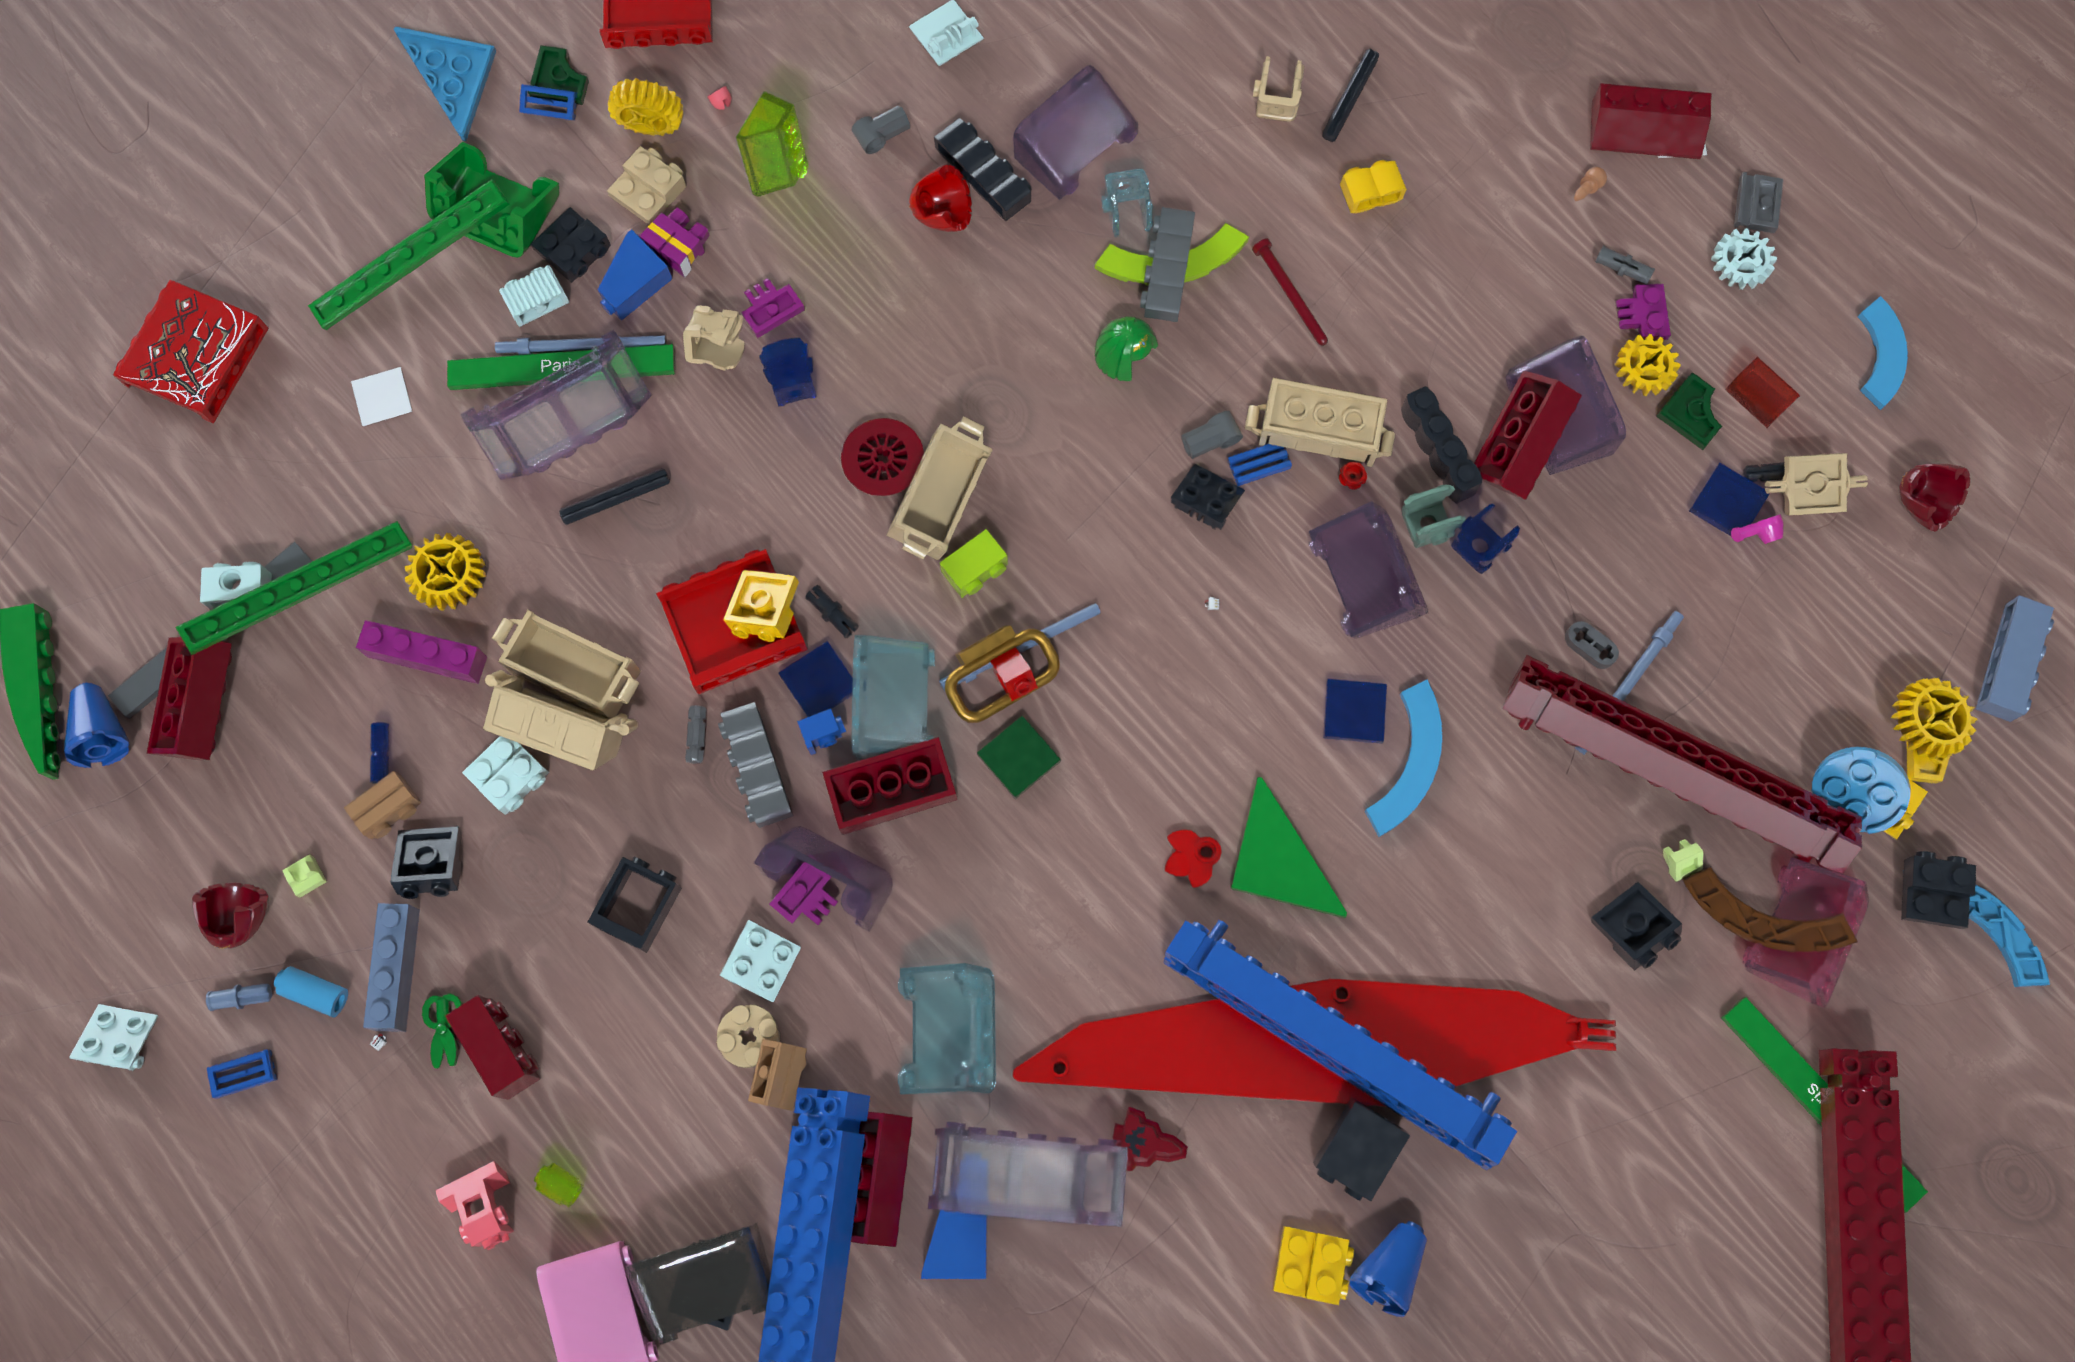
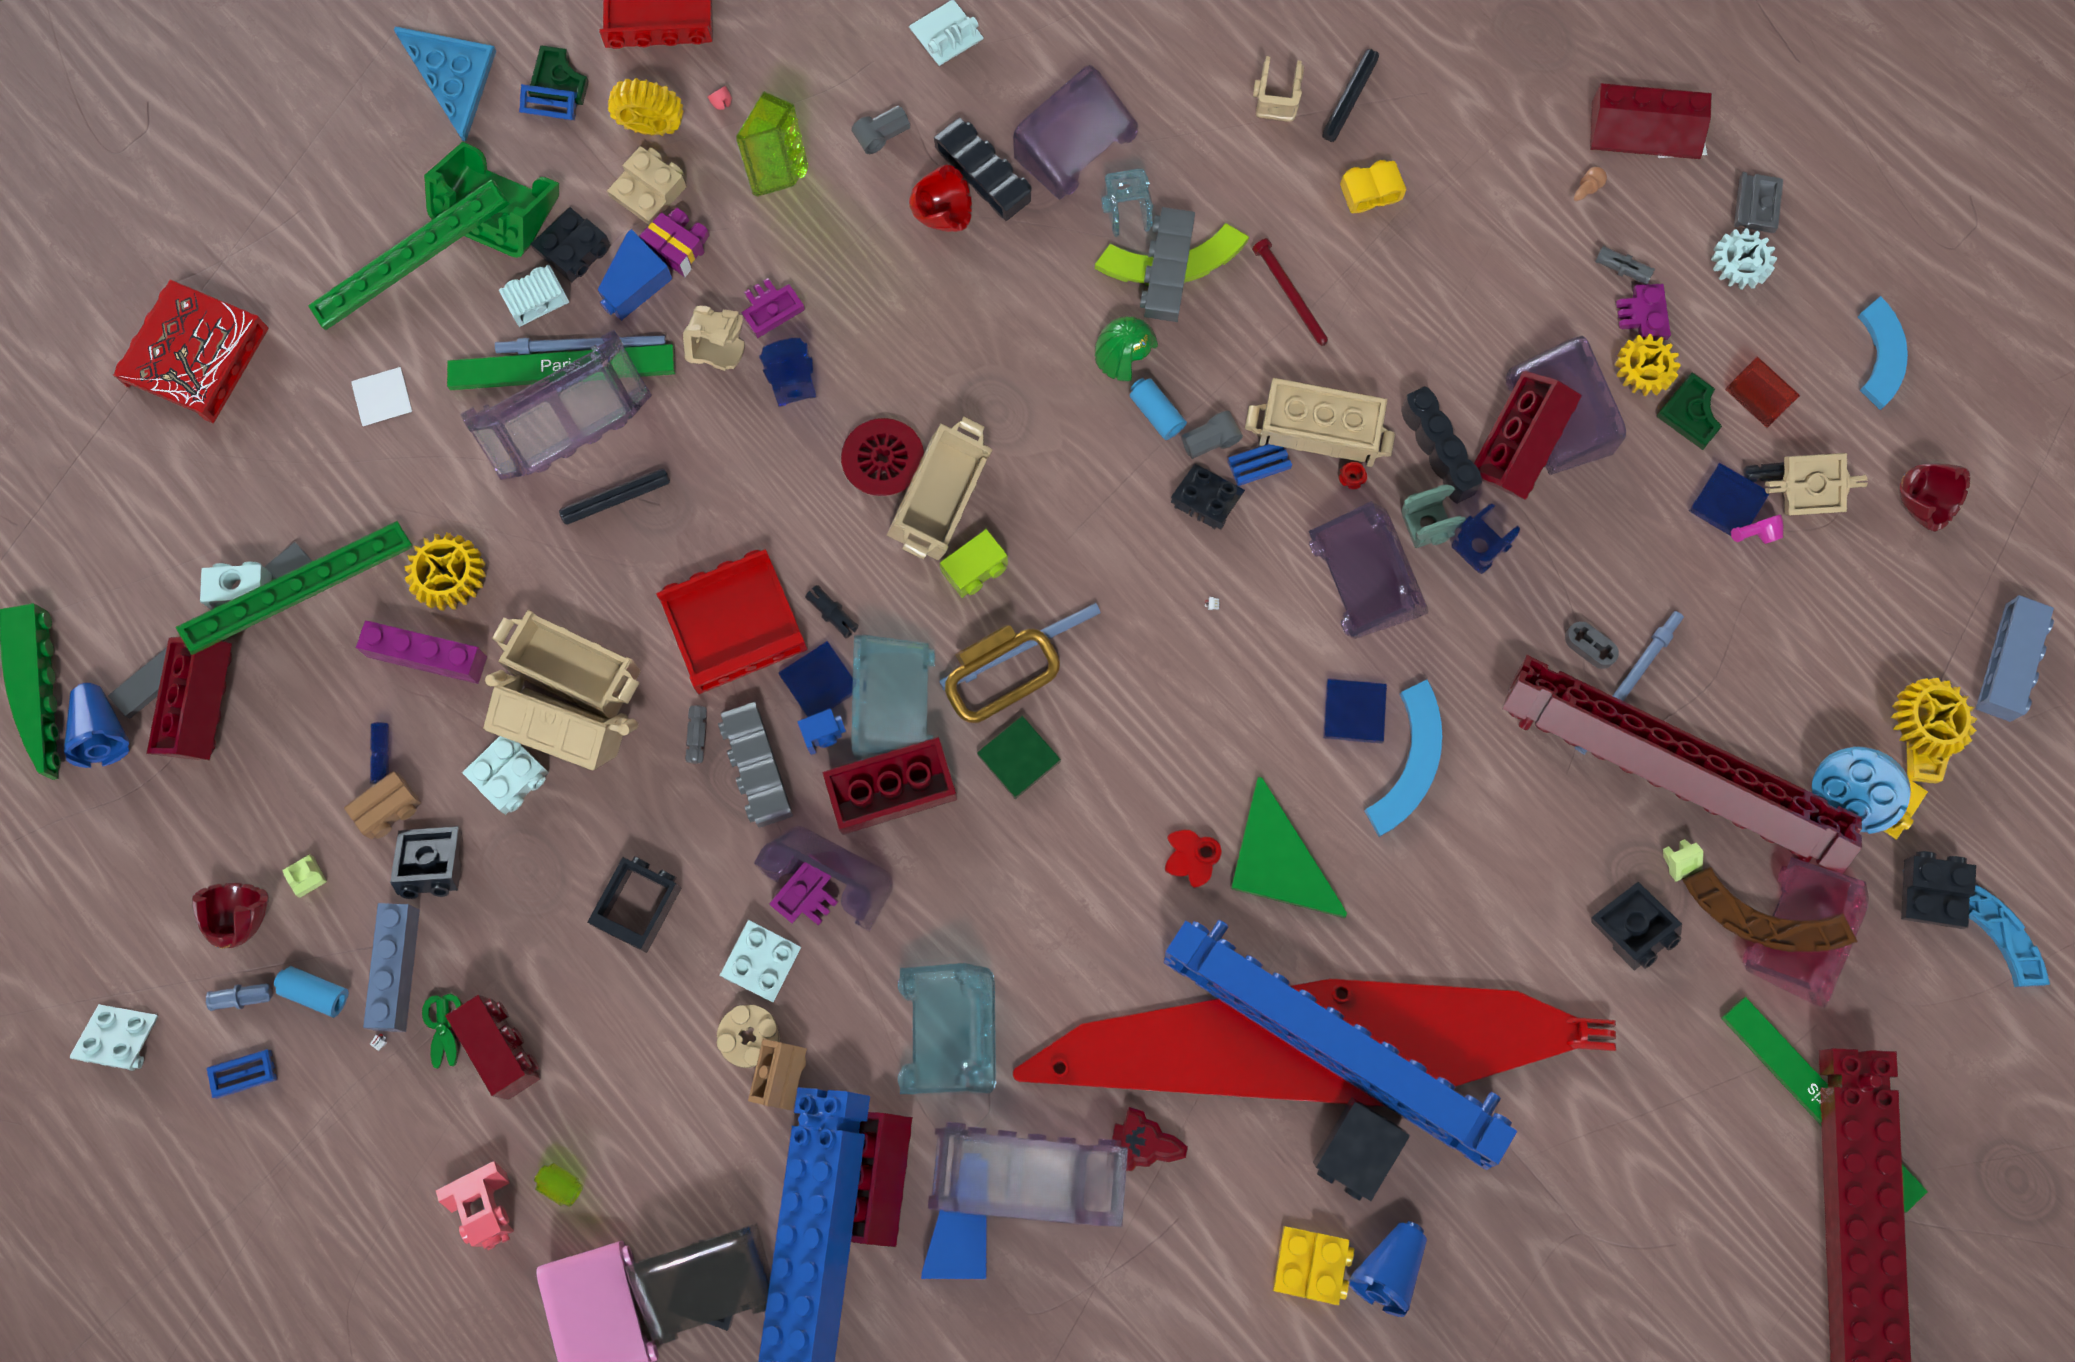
yellow plate [723,570,799,642] -> none
red brick [990,647,1038,701] -> none
none -> dark azure brick [1129,378,1187,440]

